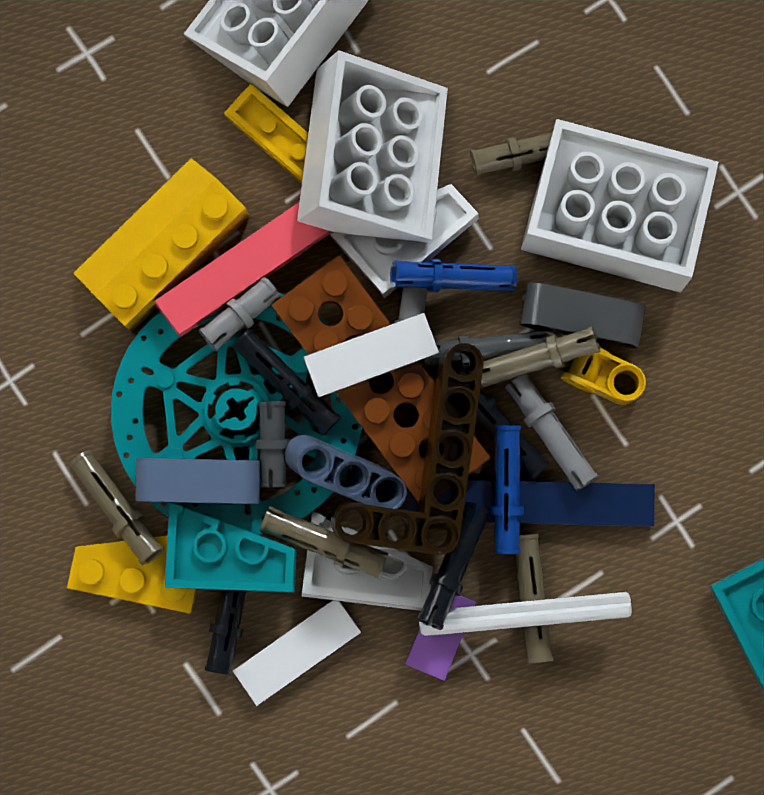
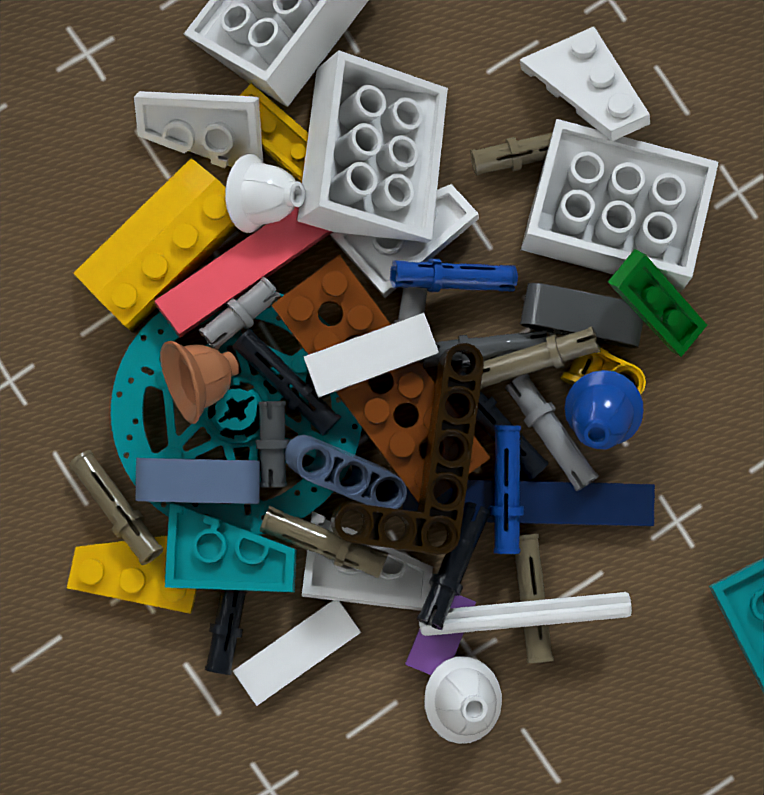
none -> white wing [134,91,263,168]
none -> nougat hat [160,341,239,424]
none -> white hat [225,154,305,233]
none -> white hat [424,656,502,744]
none -> white wing [520,26,650,141]
none -> blue hat [565,370,644,450]
none -> green plate [608,249,707,357]

